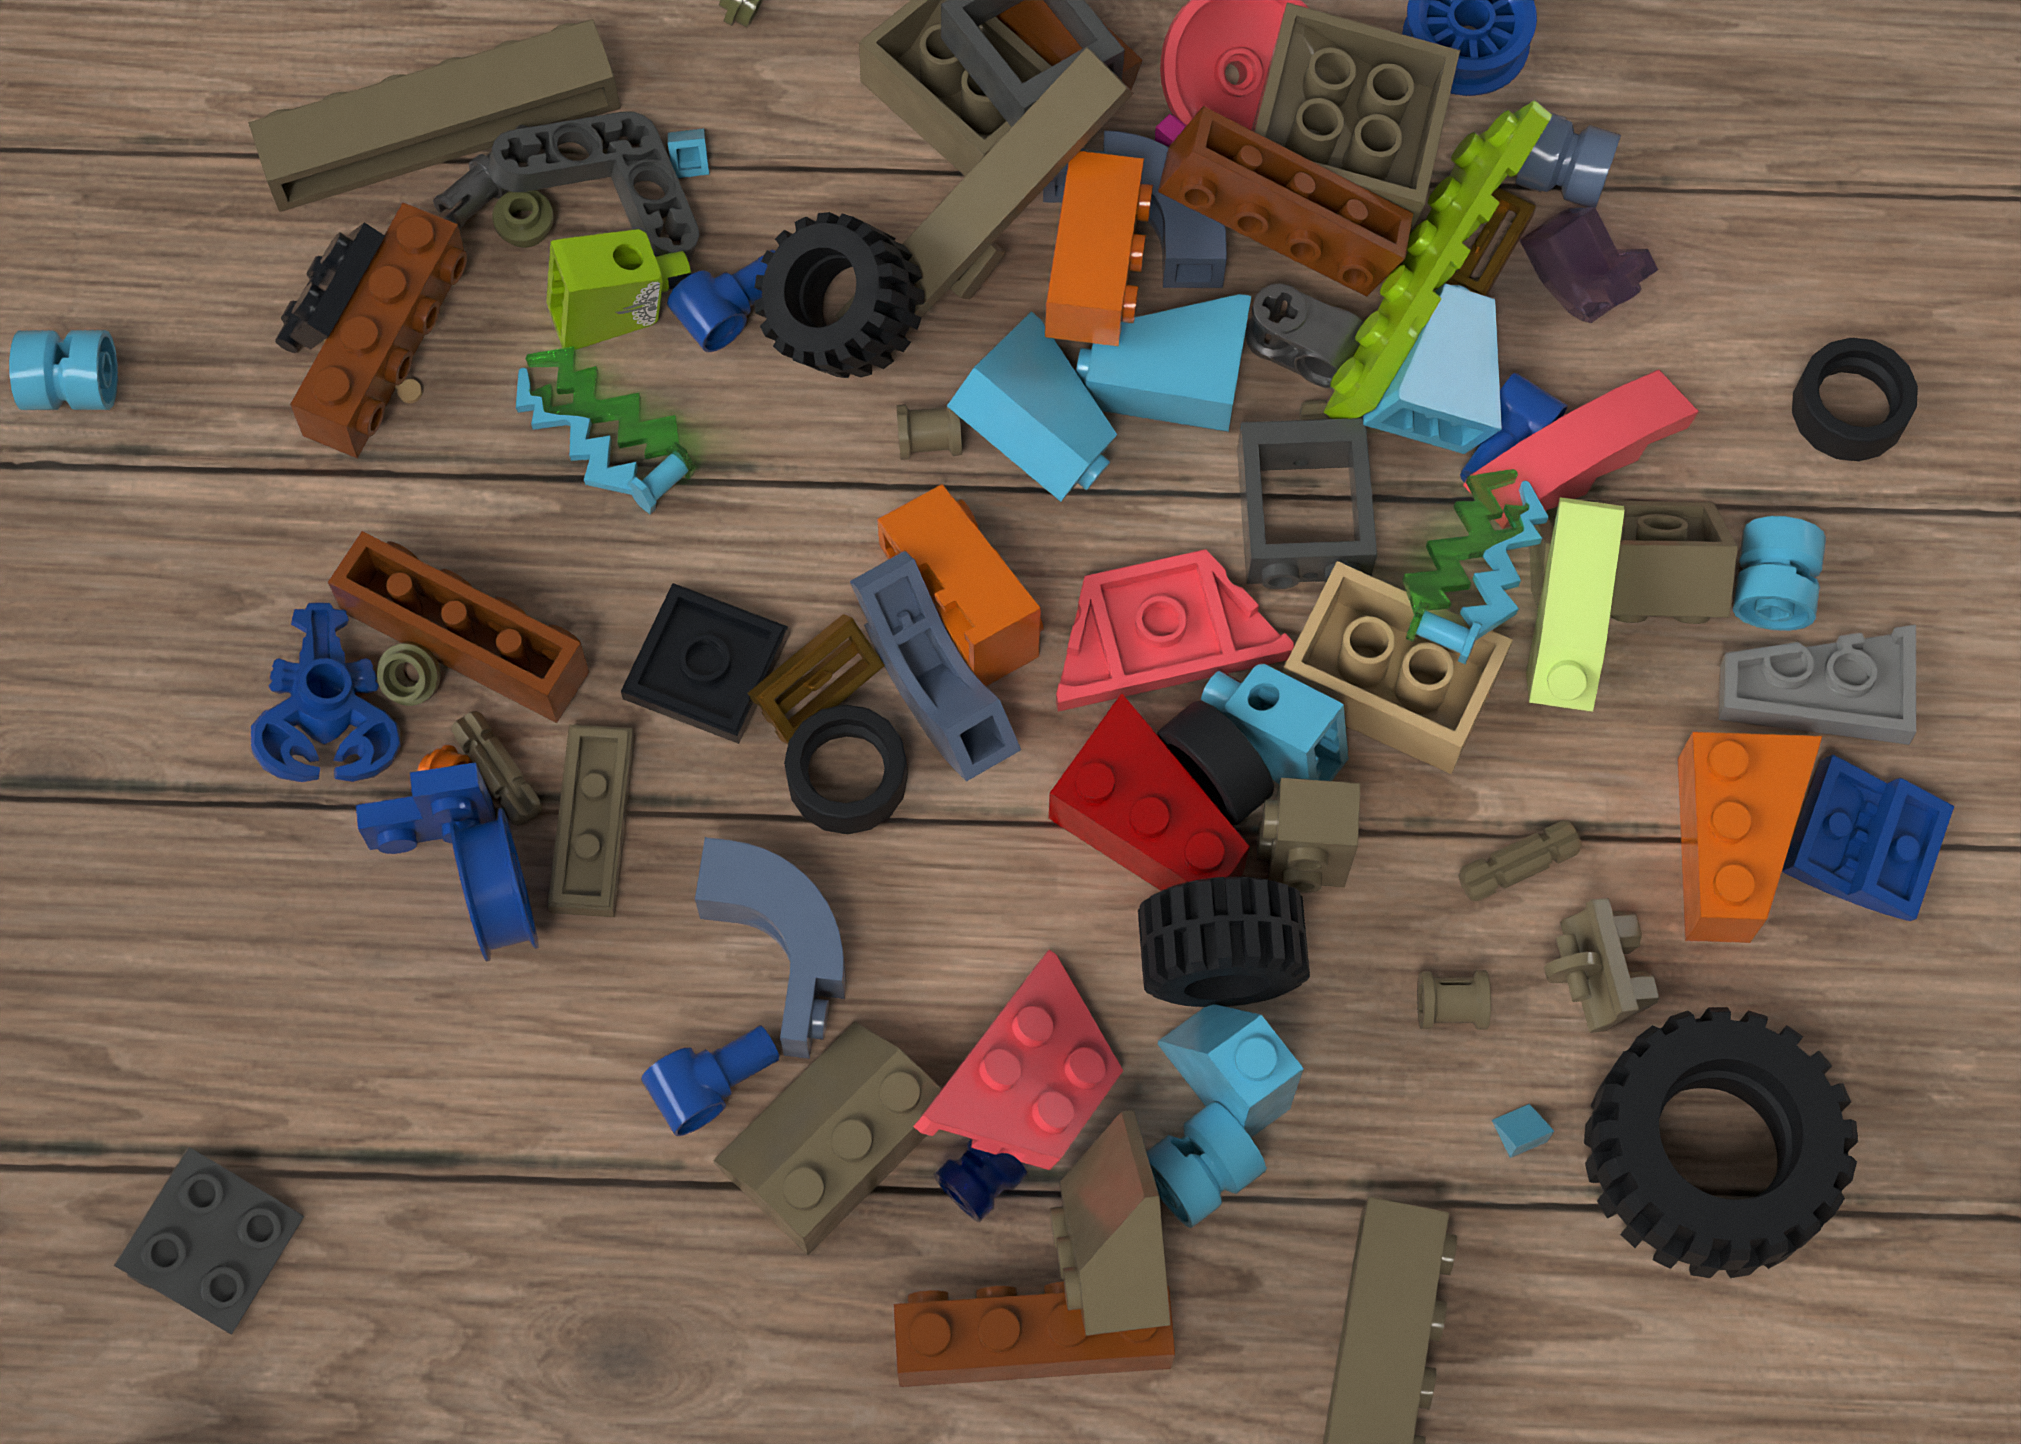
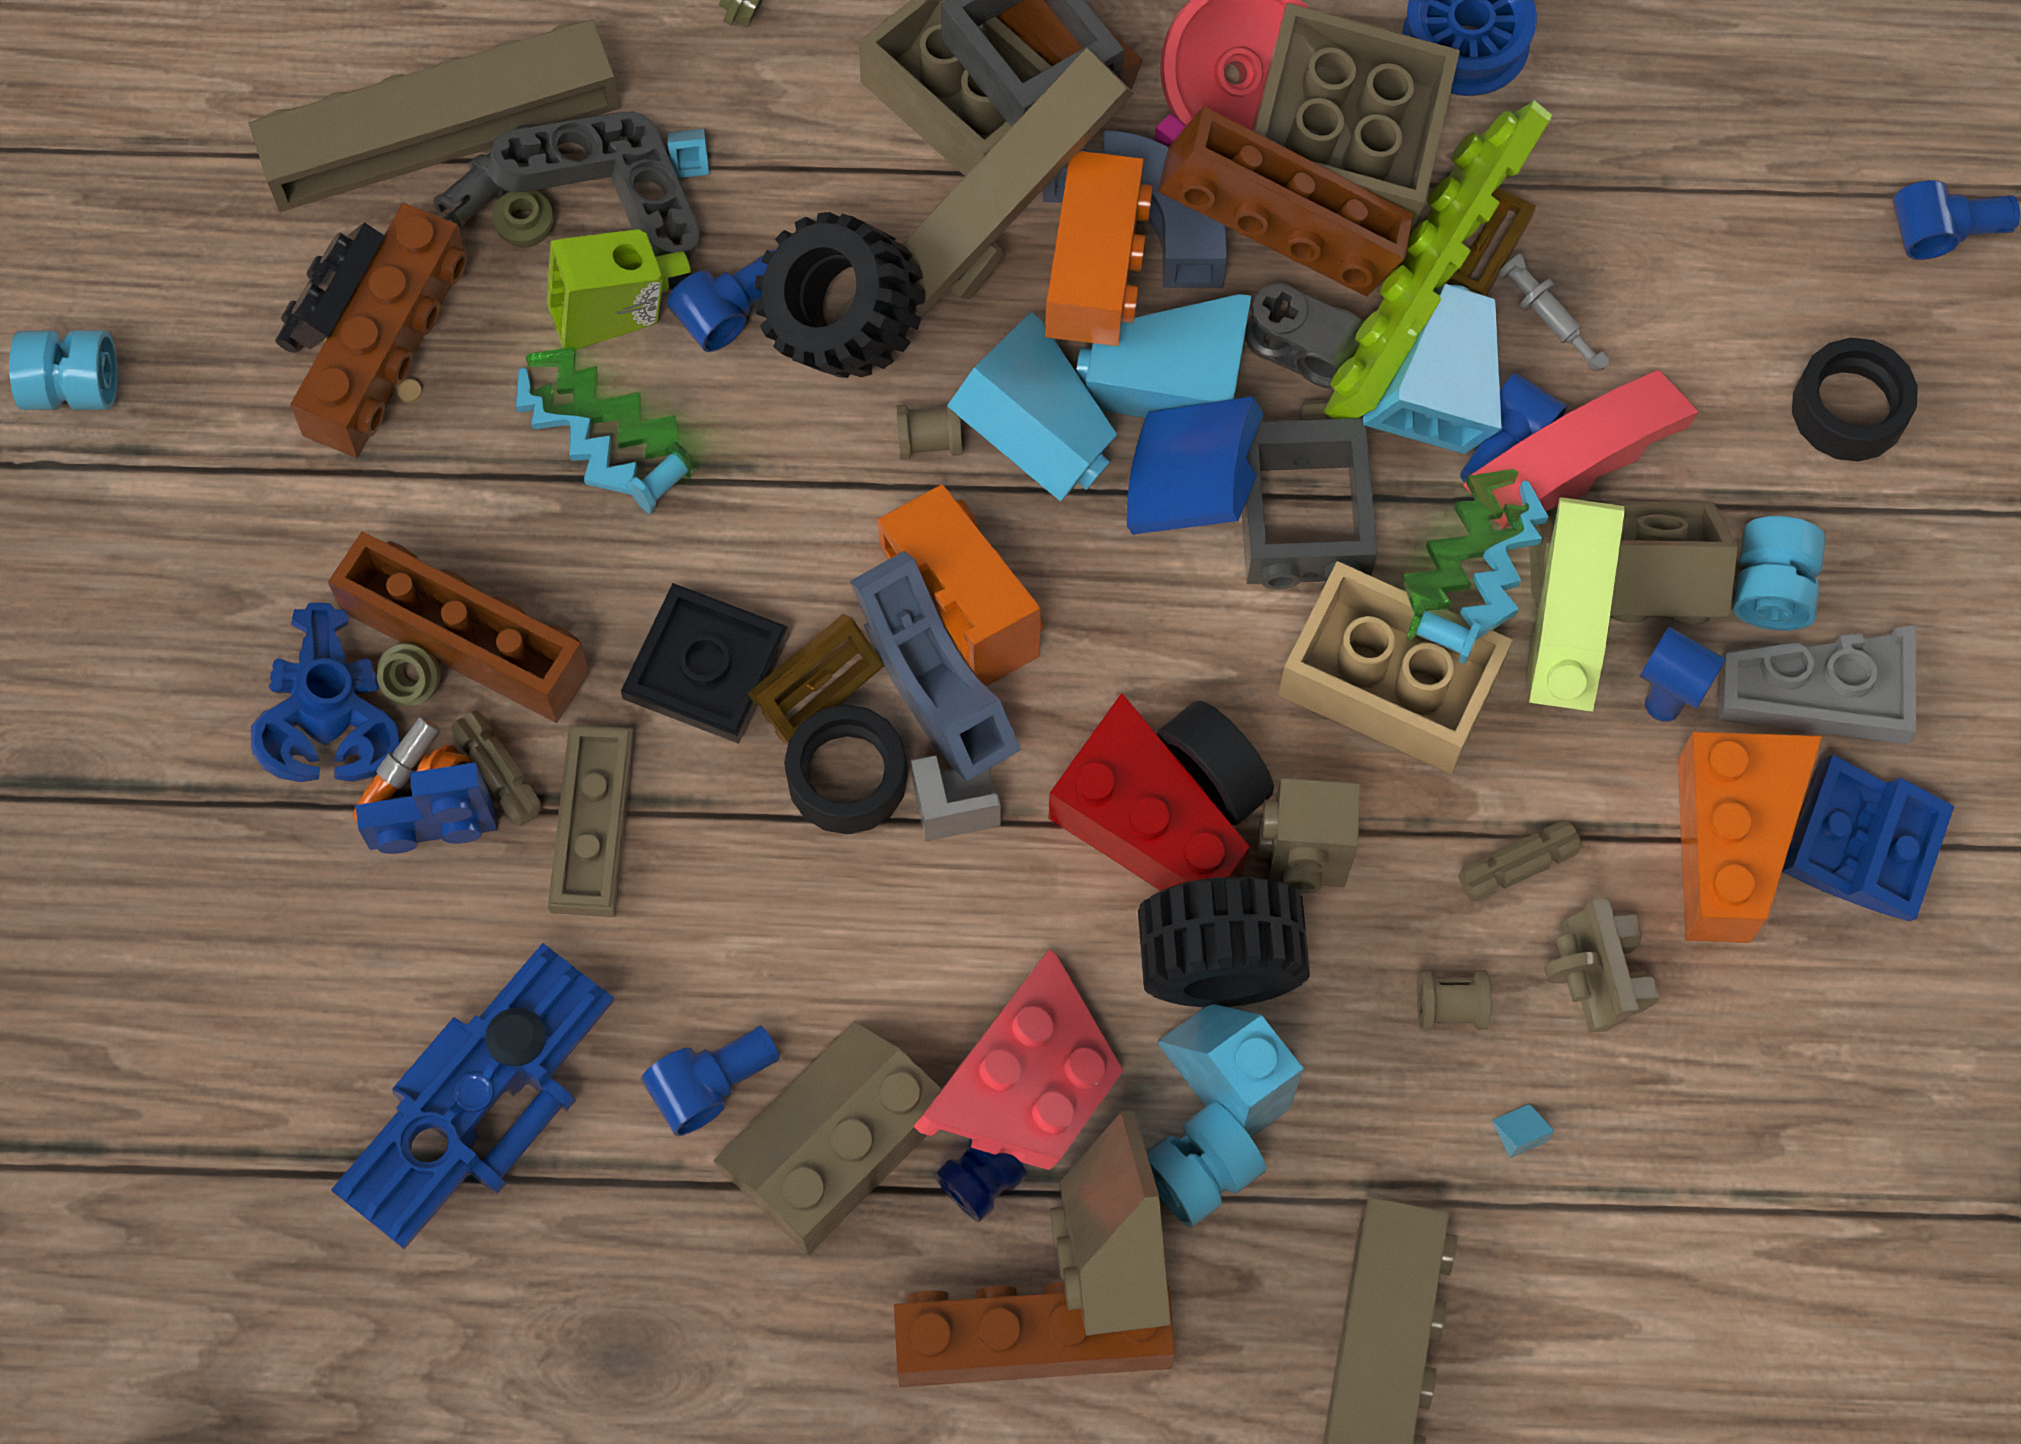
dark grey hinge [114,1147,304,1335] -> none
blue wheel [450,808,539,962] -> none
sand blue arch [695,837,846,1059] -> none
coral wing [1056,549,1294,712] -> none
medium azure torso [1201,664,1349,784] -> none
sand blue wheel [1515,112,1621,210] -> none
clear purple brick [1519,207,1659,323] -> none
black tyre [1584,1007,1858,1278] -> none
none -> blue piece [331,943,615,1250]
none -> light grey piece [353,716,441,822]
none -> light grey panel [911,755,1001,841]
none -> blue slope [1127,396,1264,535]
none -> light grey piece [1498,253,1609,371]
none -> blue pin [1640,626,1726,722]
none -> blue pin [1893,180,2020,260]

